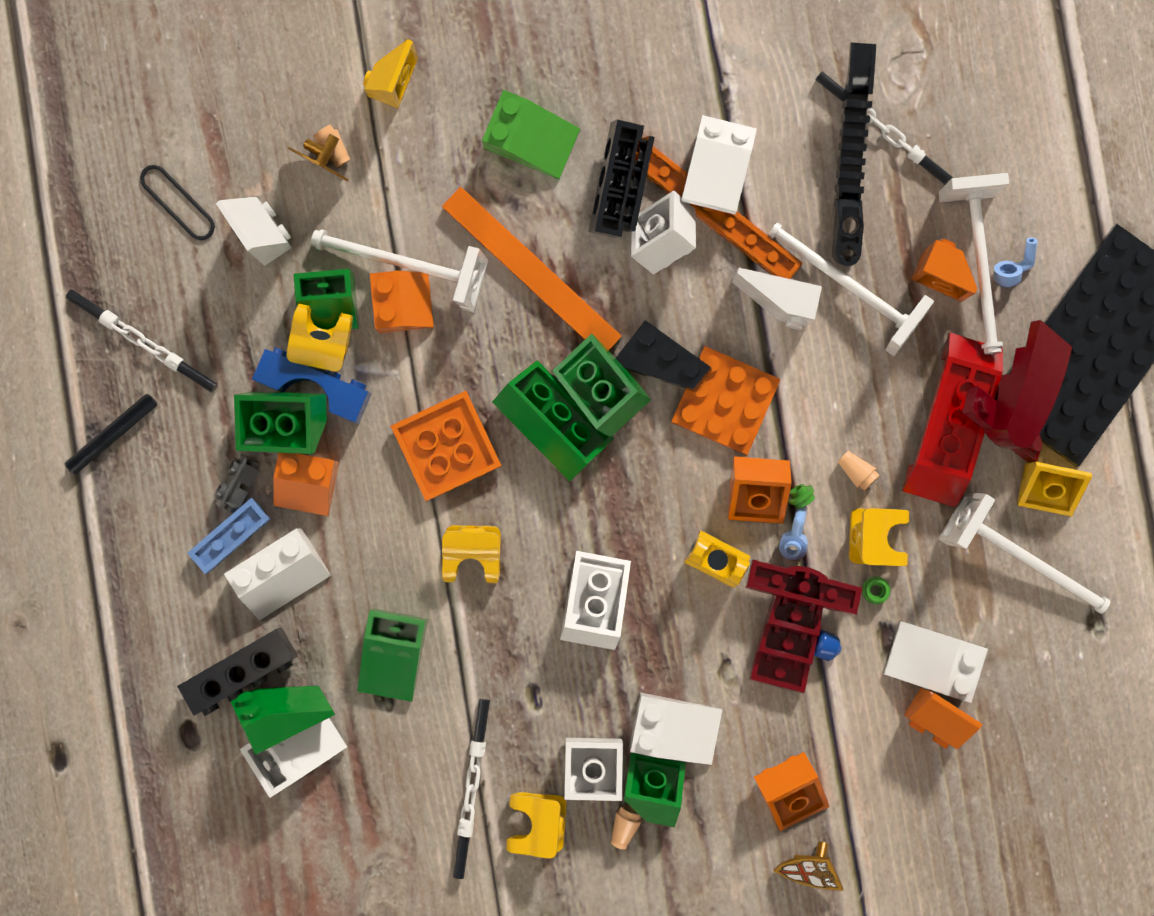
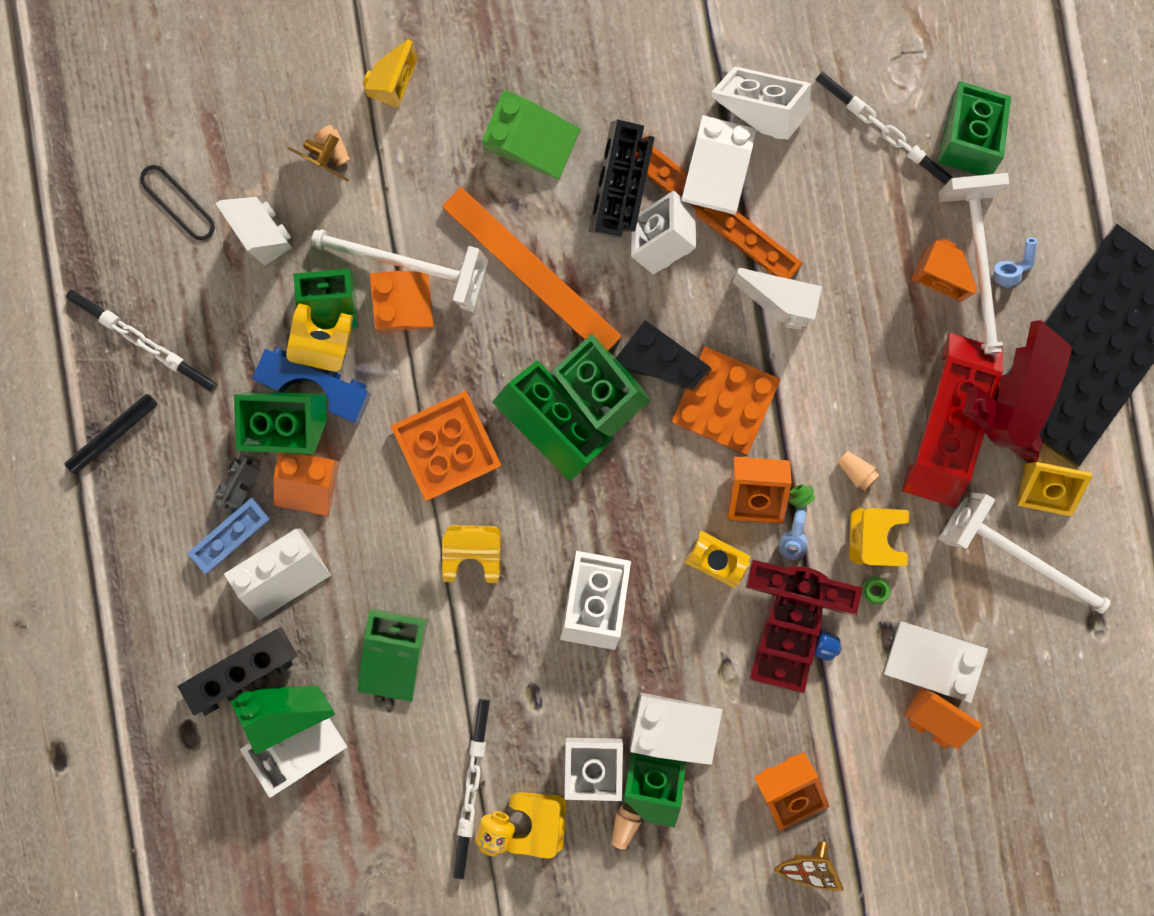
white tile [768,223,934,356] -> none
black piece [832,42,876,266] -> none
none -> yellow head [475,811,515,857]
none -> white slope [711,66,811,140]
none -> green slope [938,81,1011,175]

